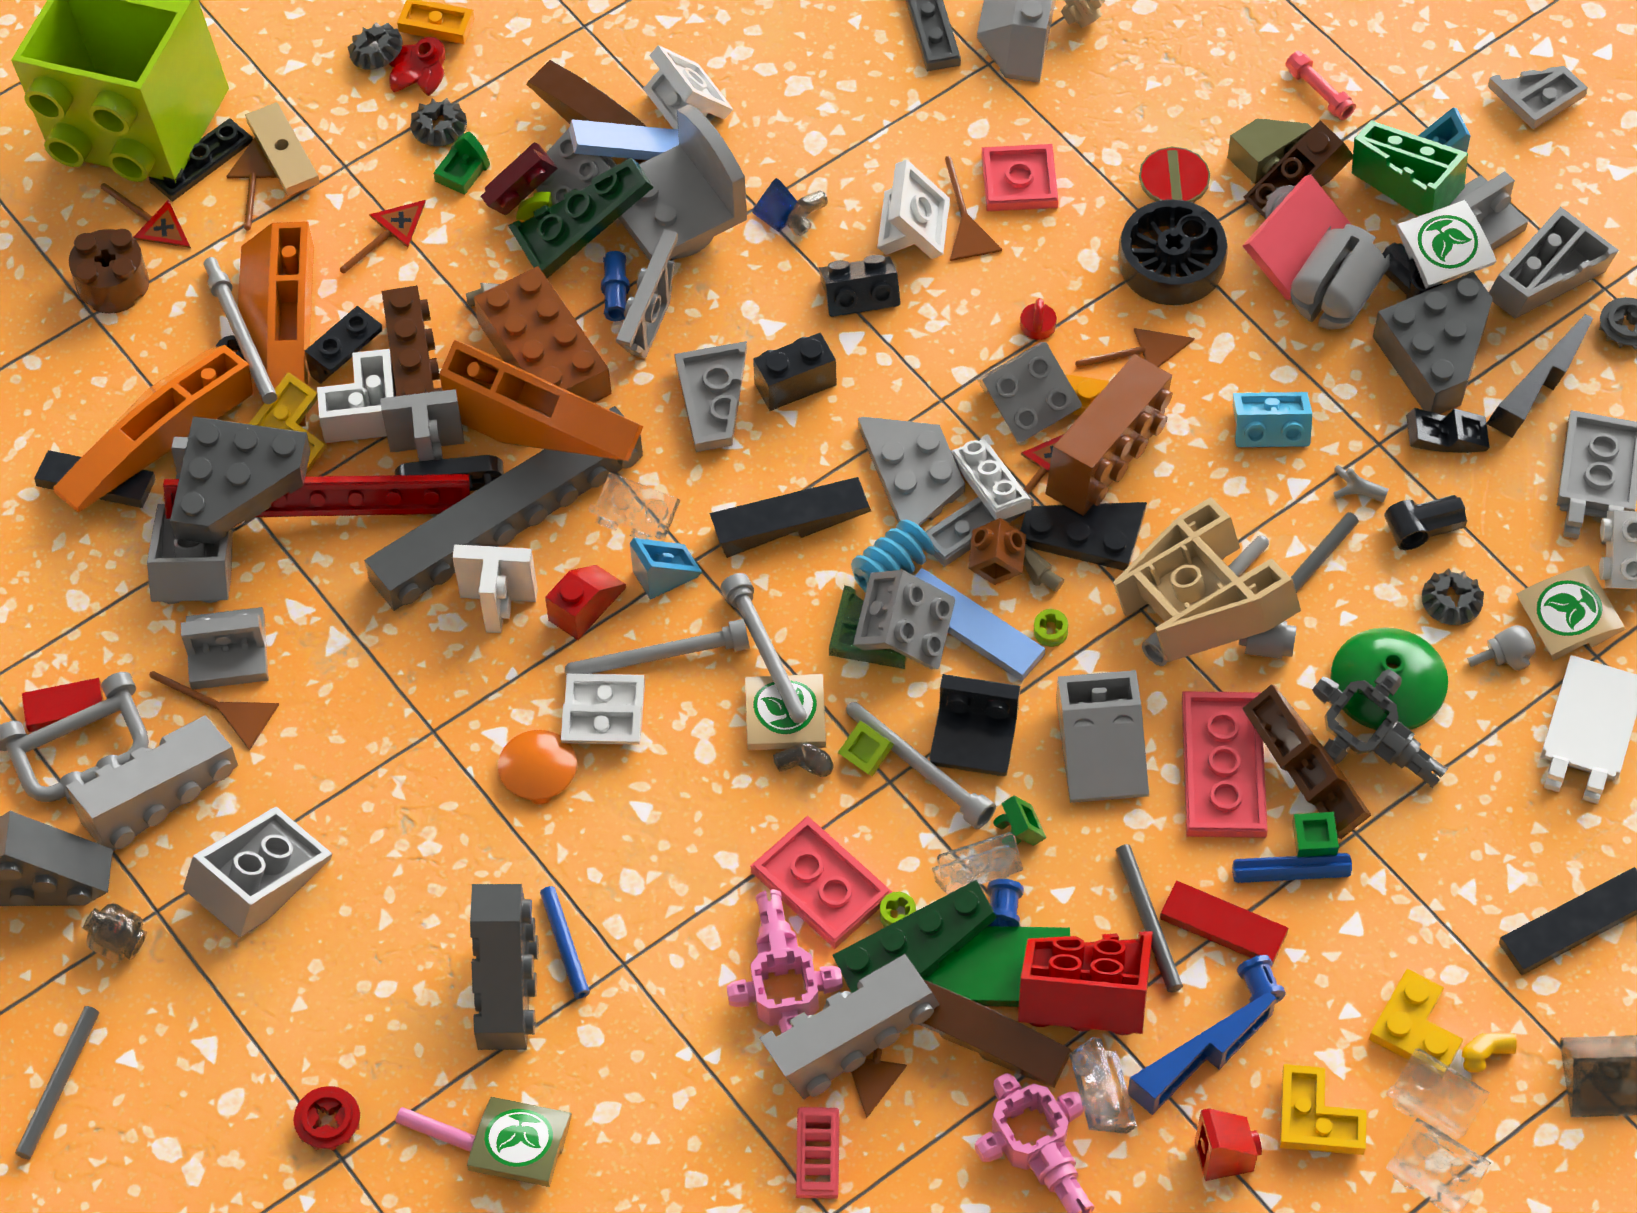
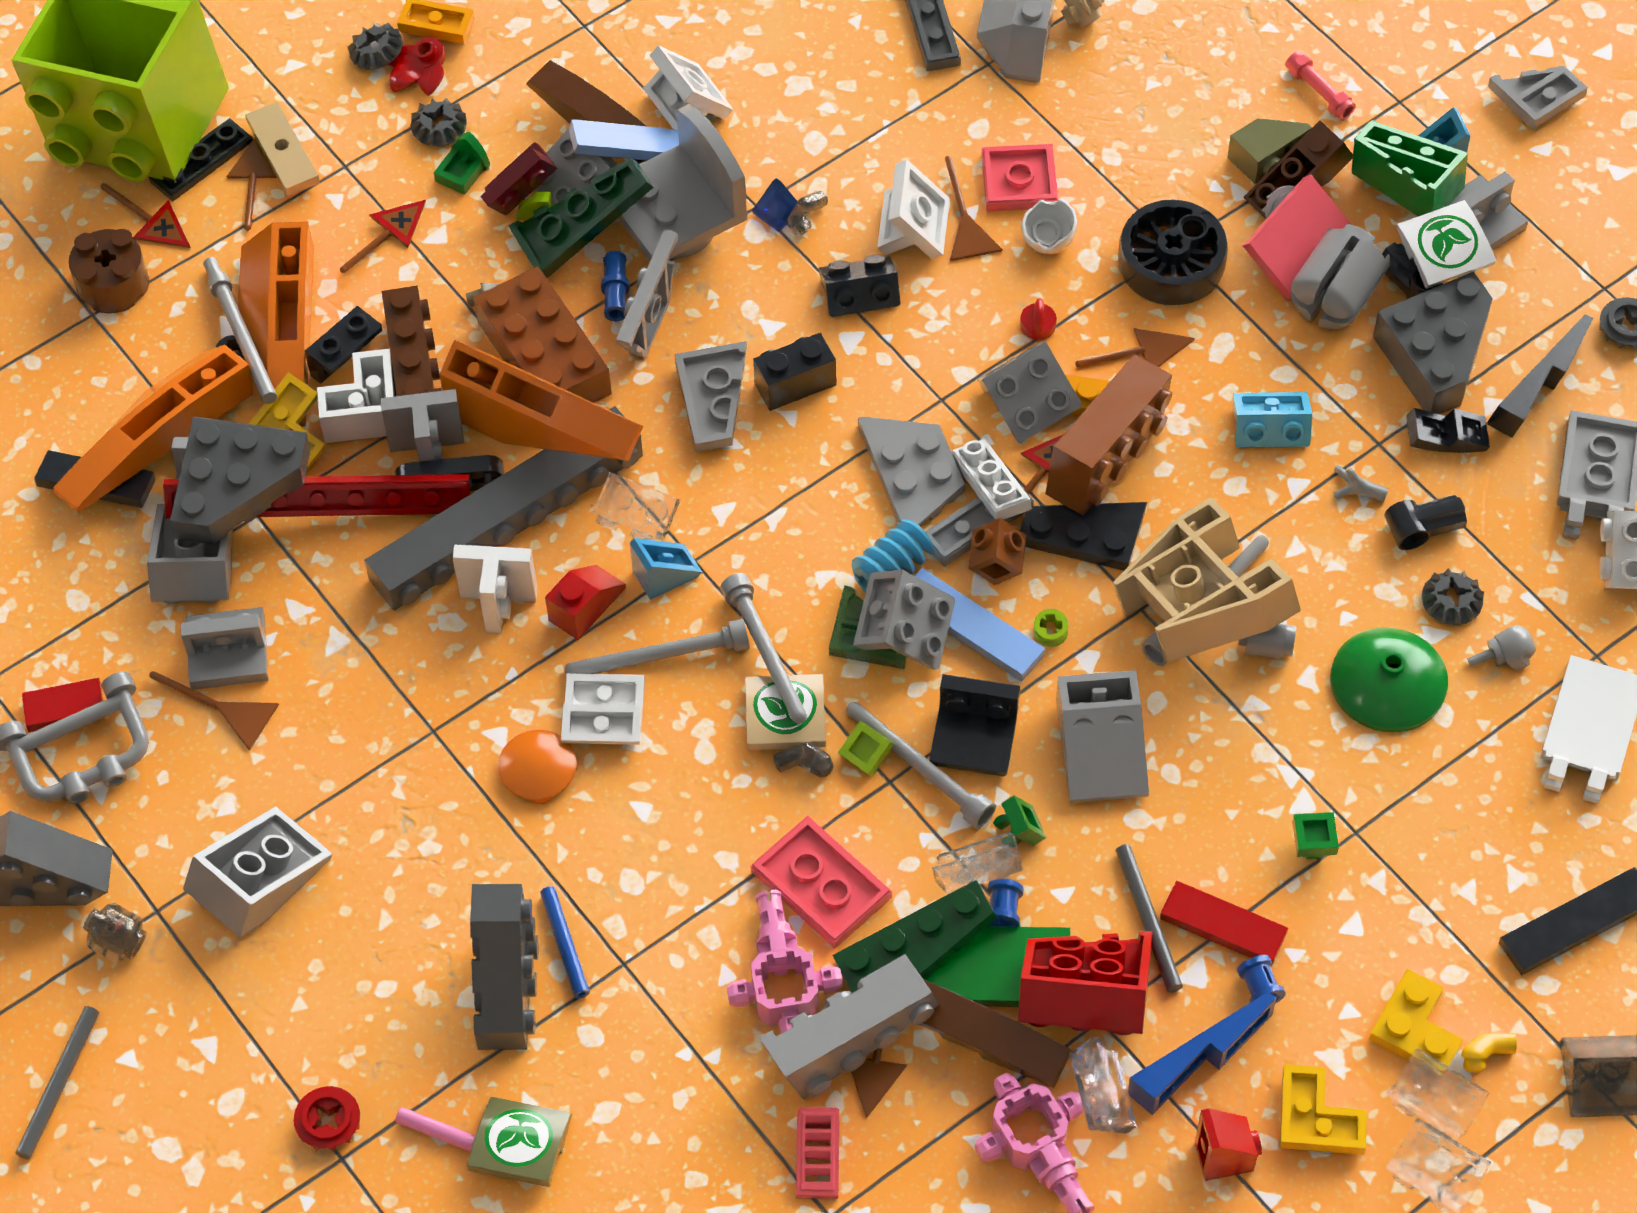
light grey wedge [66,715,238,851] -> none
black slope [709,477,871,558] -> none
lime bush [880,891,916,928] -> none
dark tan bar [1023,544,1064,592] -> none
red piece [1139,146,1210,203] -> none
coral tile [1182,691,1268,838] -> none
blue axle [1232,853,1352,883] -> none
reddish brown slope [1242,684,1371,839] -> none
dark grey bar [1291,512,1359,593] -> none
dark grey piece [1312,669,1448,789] -> none
light grey wedge [1489,206,1619,319] -> none
slope [1516,565,1626,661] -> none
none -> white hair [1021,198,1077,254]

